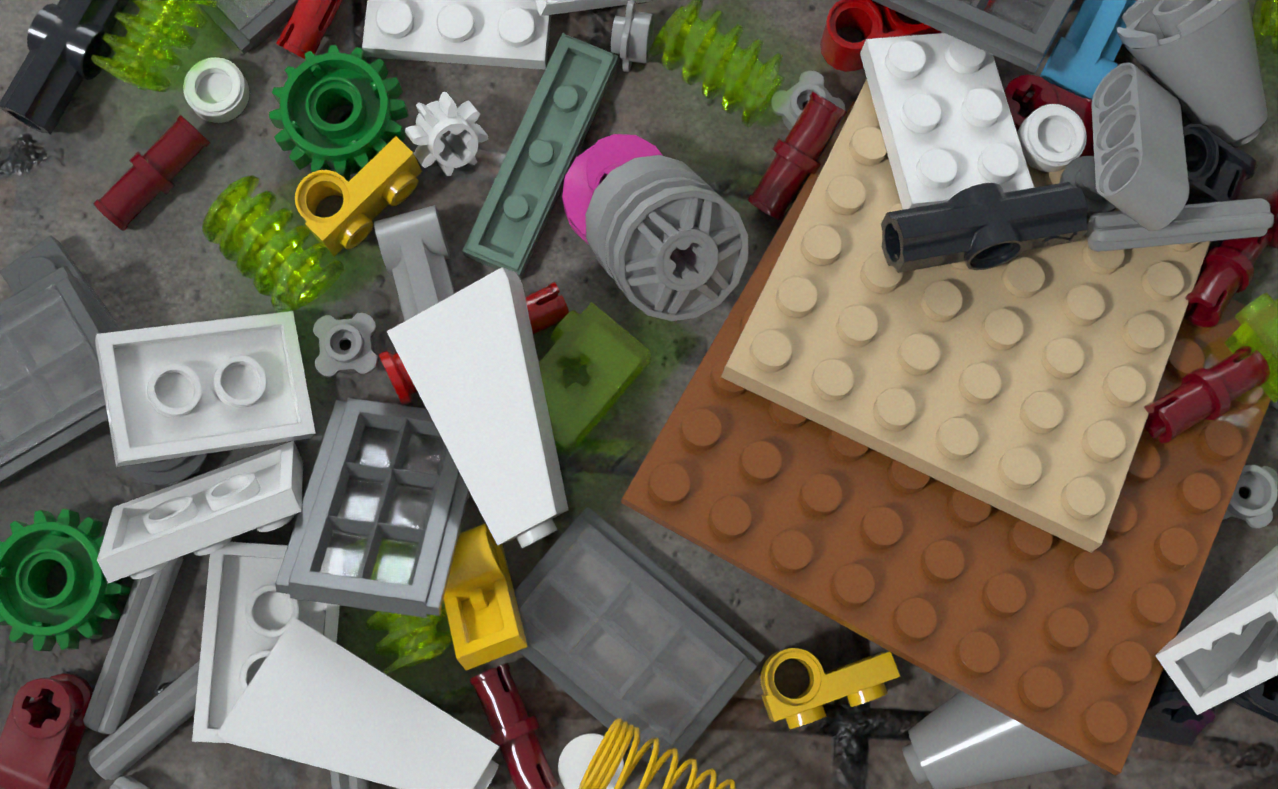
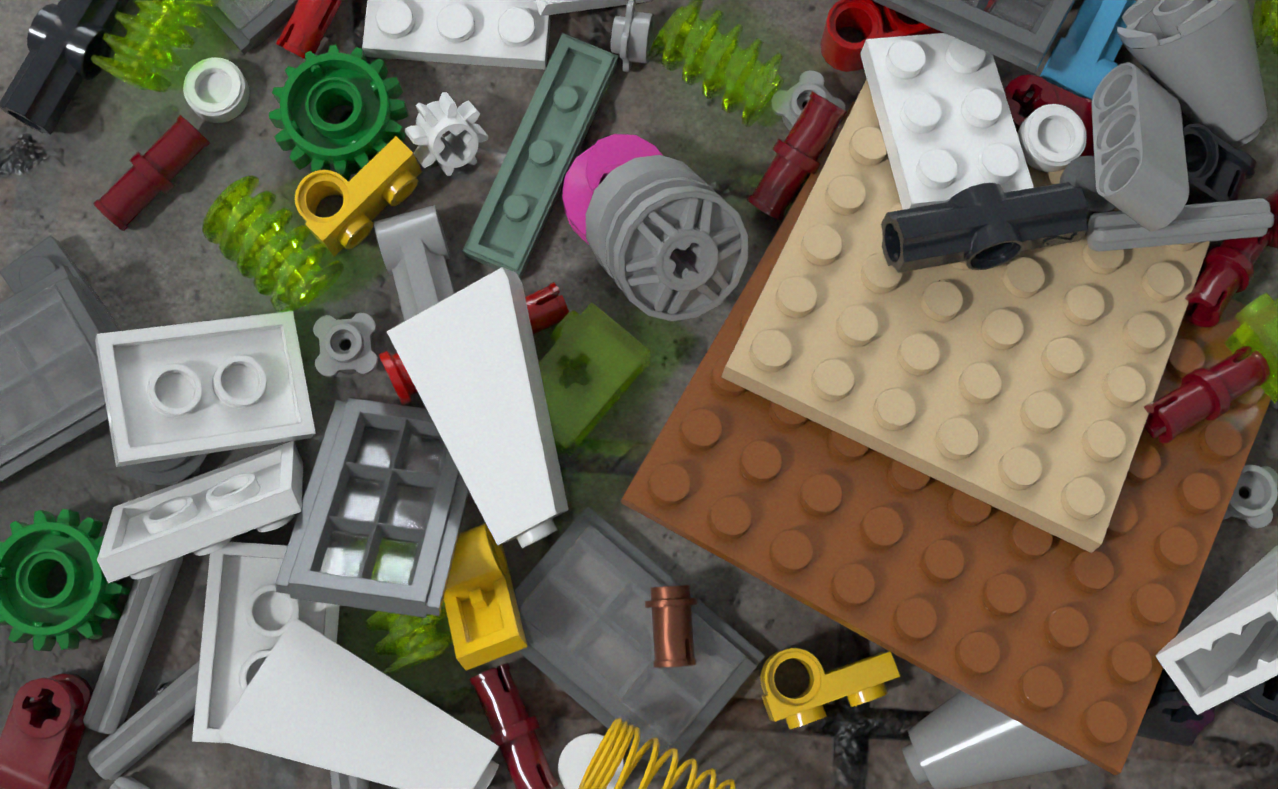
none -> copper pin [645,585,698,668]

